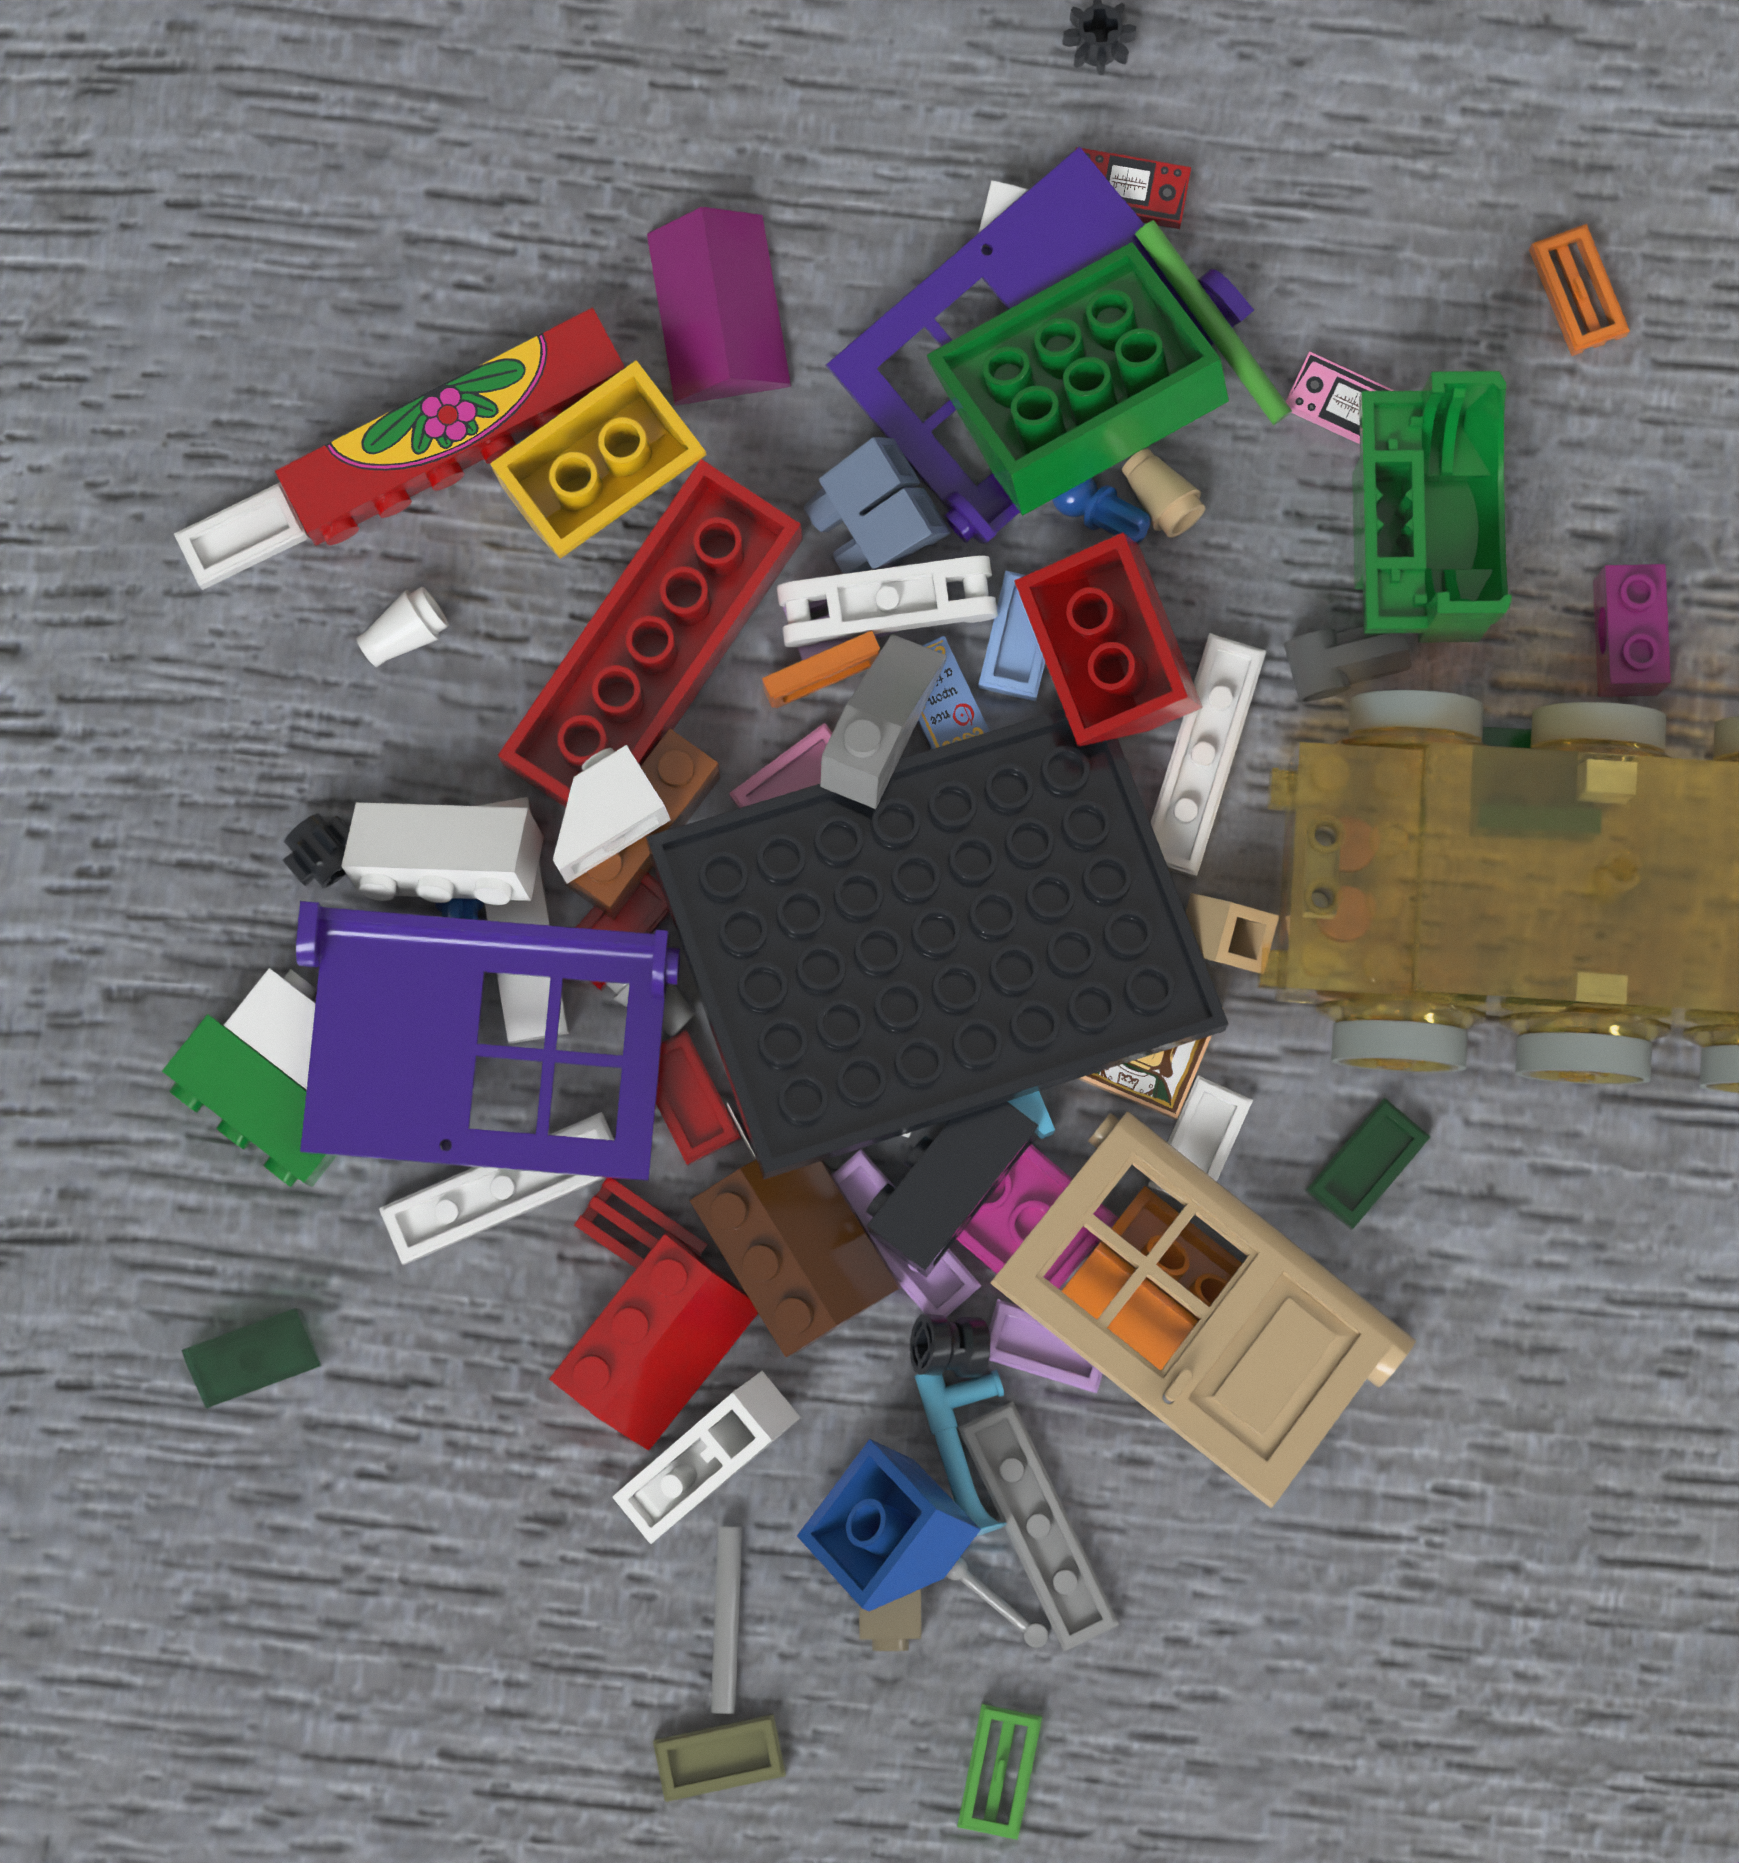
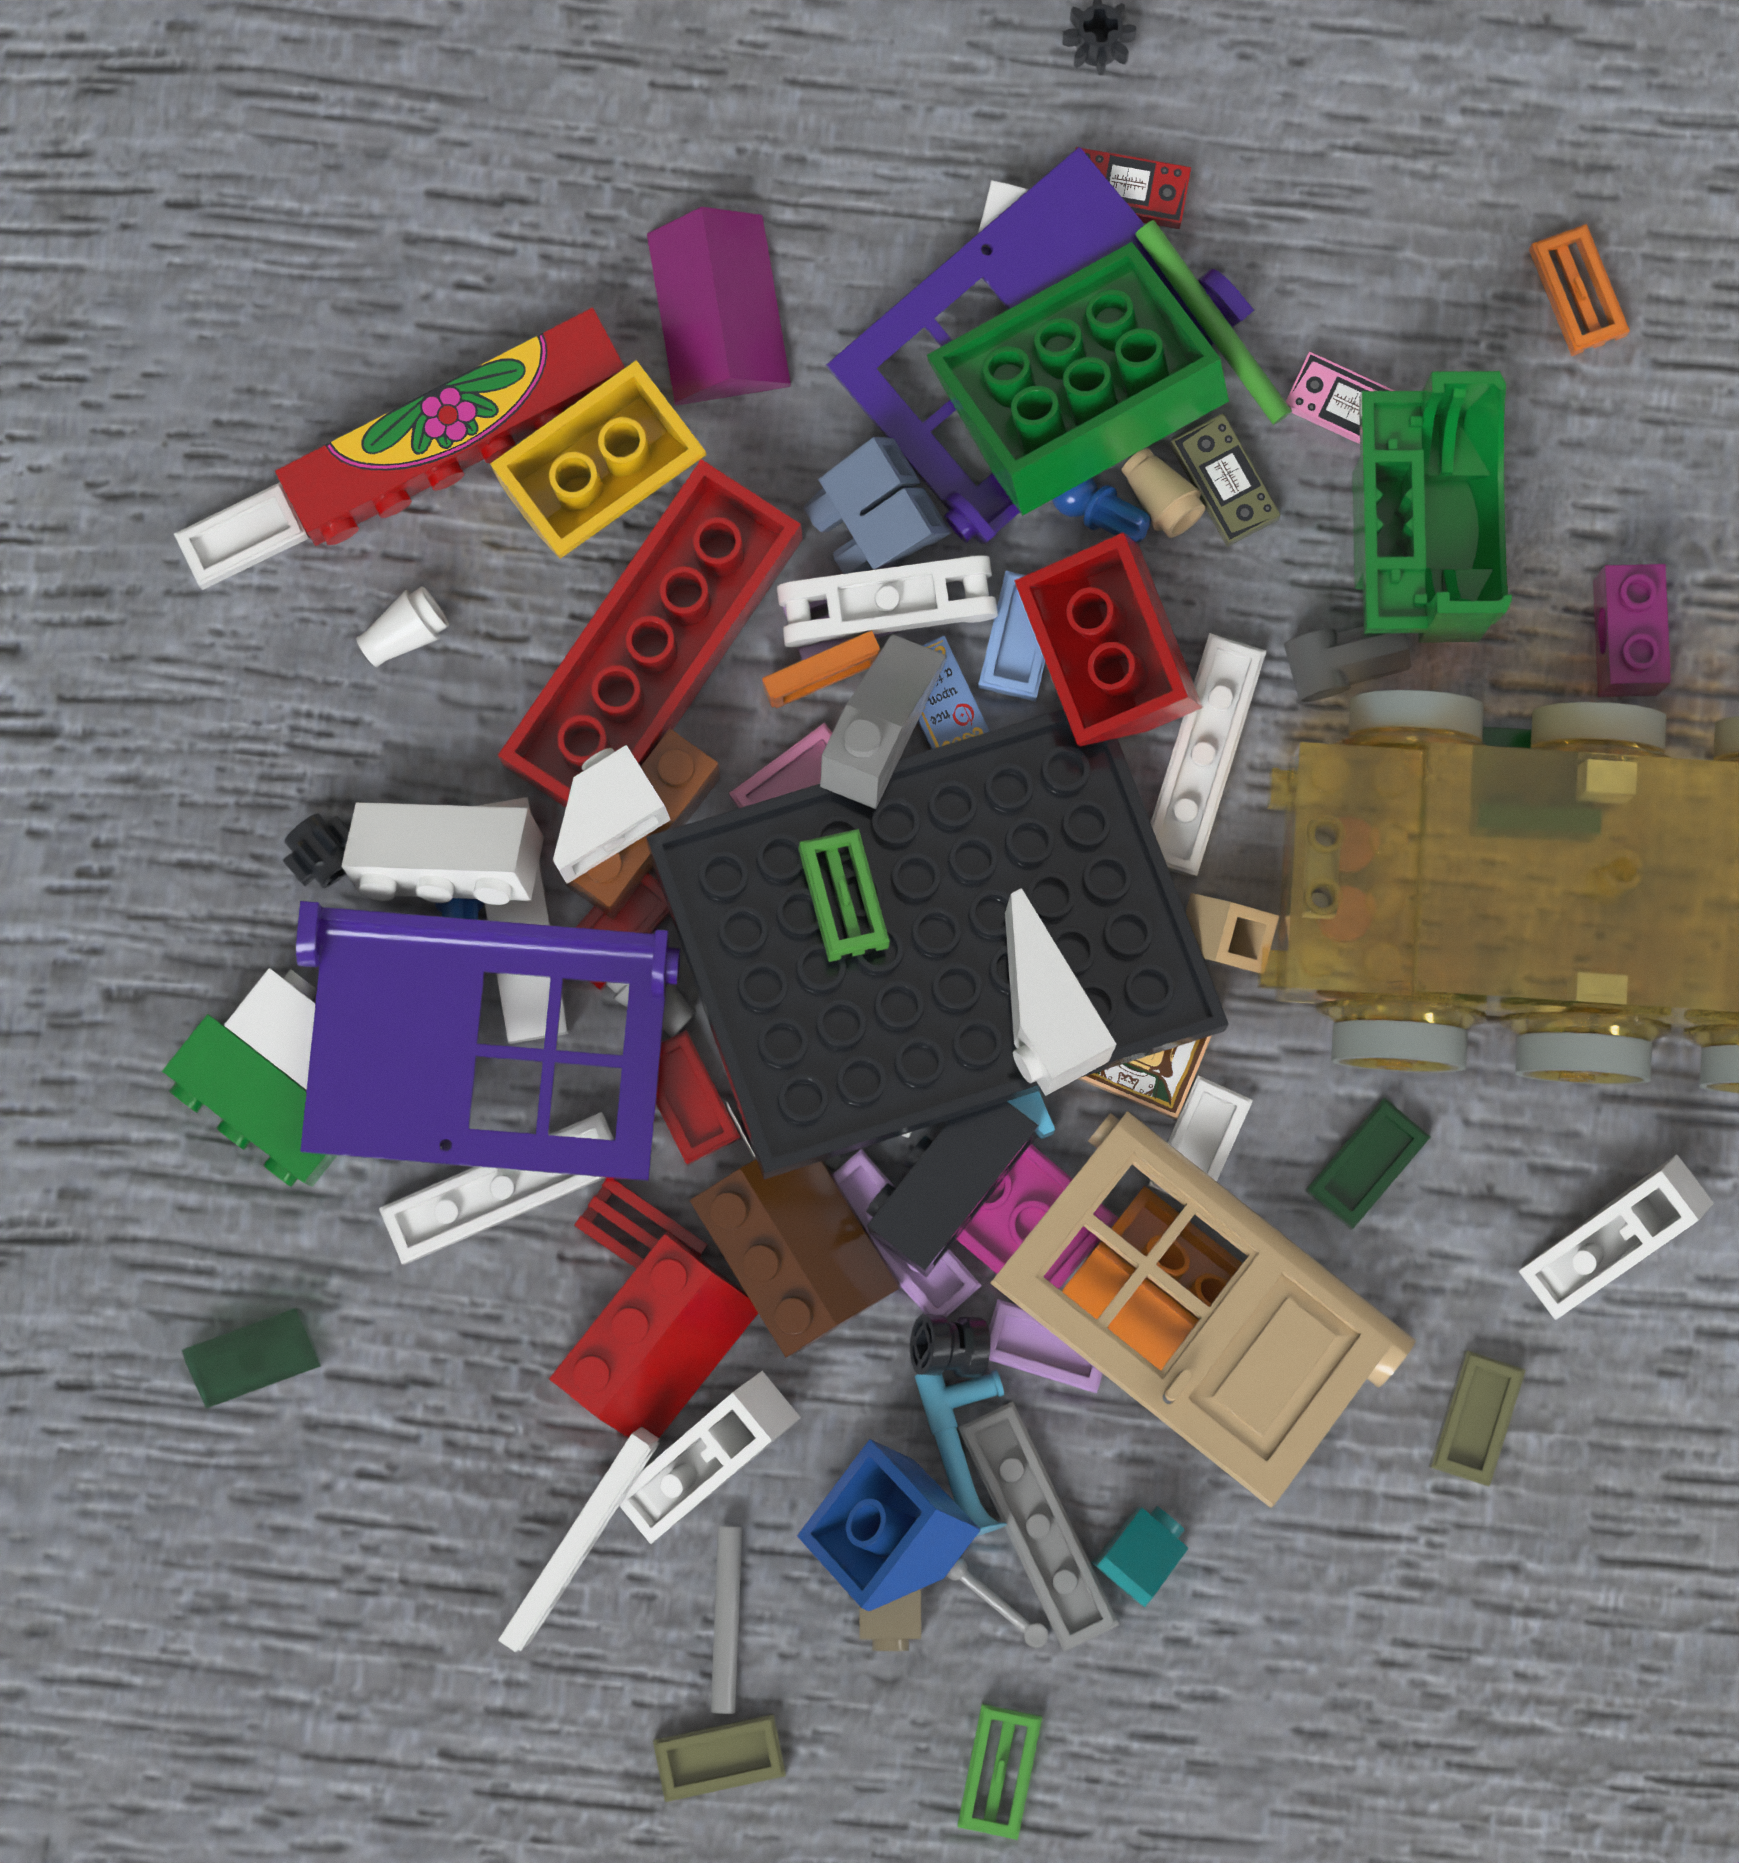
none -> white tile [498,1427,660,1652]
none -> bright green tile [799,829,890,962]
none -> white slope [1005,888,1116,1096]
none -> teal slope [1091,1506,1189,1607]
none -> tile [1170,413,1281,547]
none -> olive tile [1429,1350,1526,1487]
none -> white slope [1519,1154,1714,1320]

